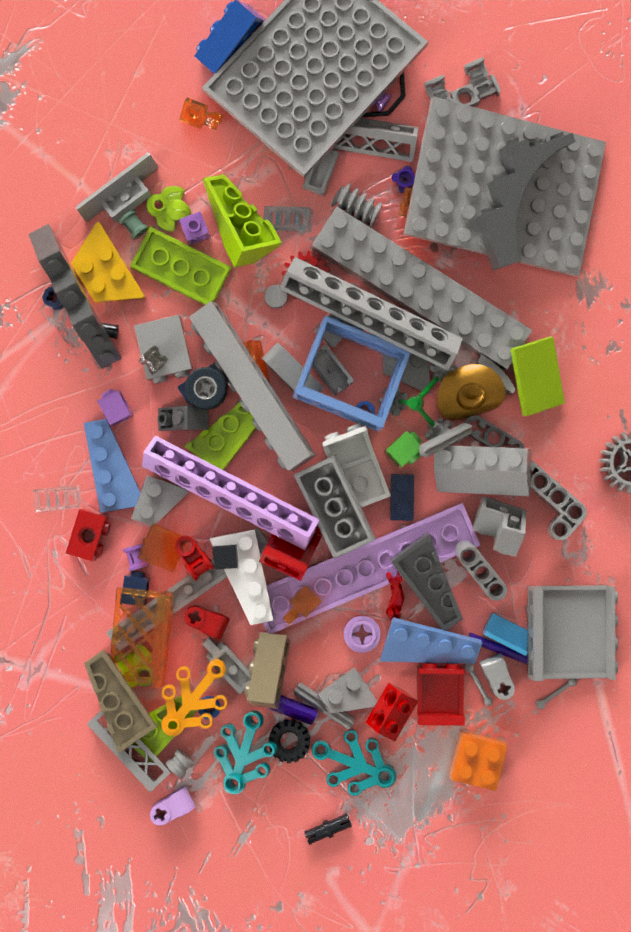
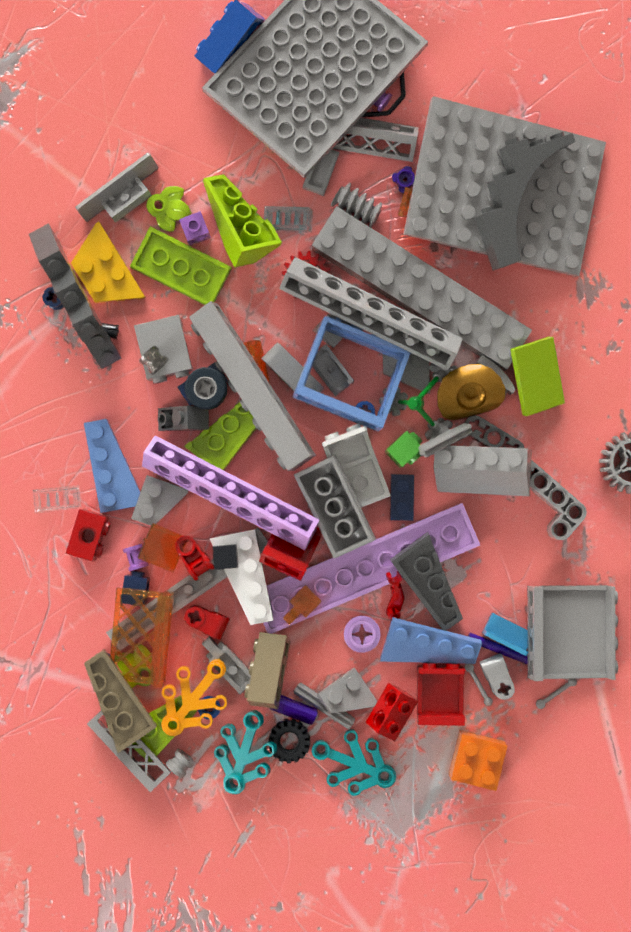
medium lavender brick [97,389,133,426] -> none
sand green bush [119,209,149,240] -> none
lavender piece [150,786,196,825] -> none
clear orange plate [179,97,223,130] -> none
light grey tile [264,285,288,309] -> none
black pin [304,813,352,845] -> none
light grey piece [424,57,501,107] -> none
light grey beam [455,540,507,601] -> none
light grey brick [473,496,527,557] -> none

